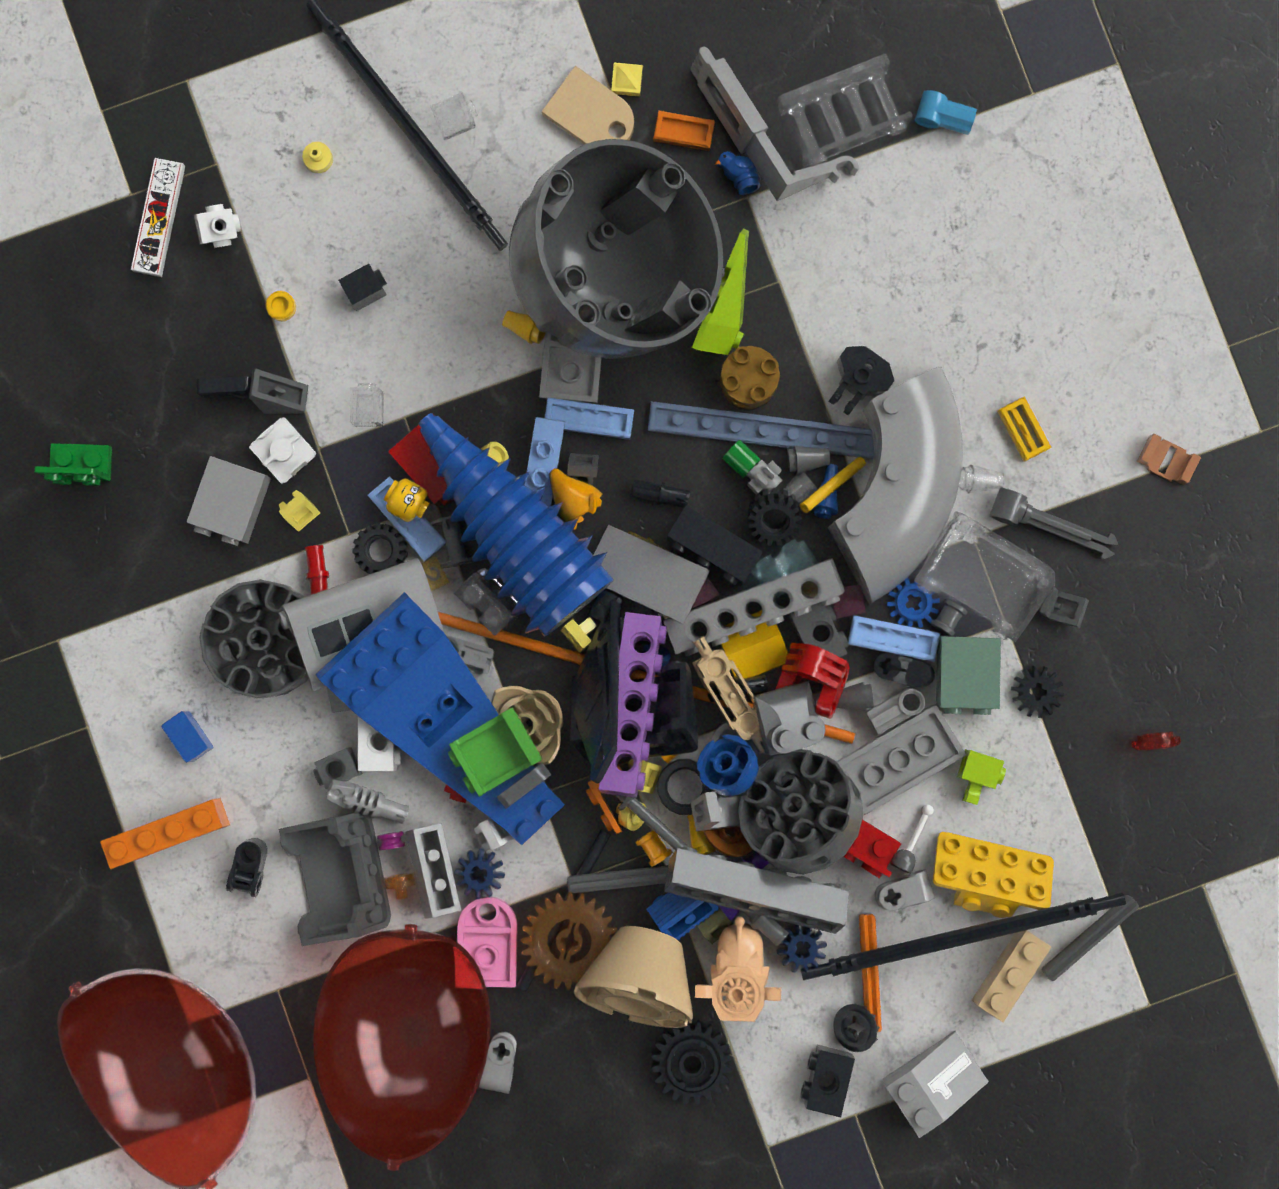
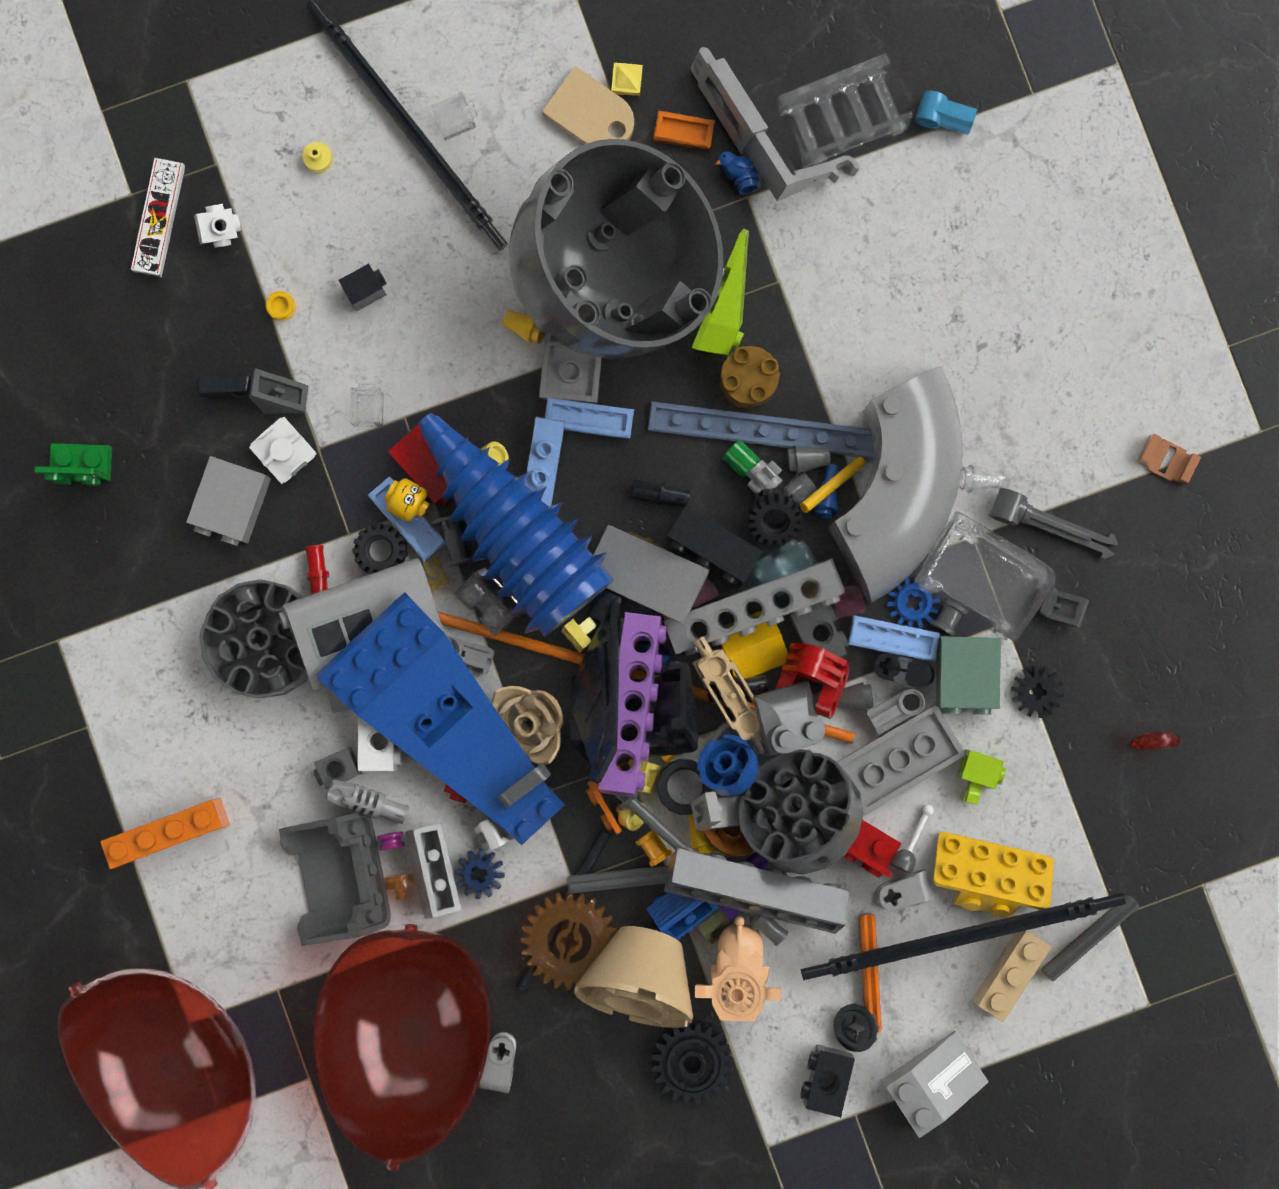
blue piece [161,711,214,763] -> none
black piece [226,838,268,898] -> none
light yellow tile [279,490,320,532] -> none
bright green panel [448,707,543,796] -> none
bright pink tile [456,896,517,987] -> none
light orange hat [549,468,602,530] -> none
dark grey tile [567,453,599,485] -> none
dark blue gear [776,924,827,973] -> none
black hinge [828,346,894,416] -> none
yellow tile [997,396,1052,462] -> none

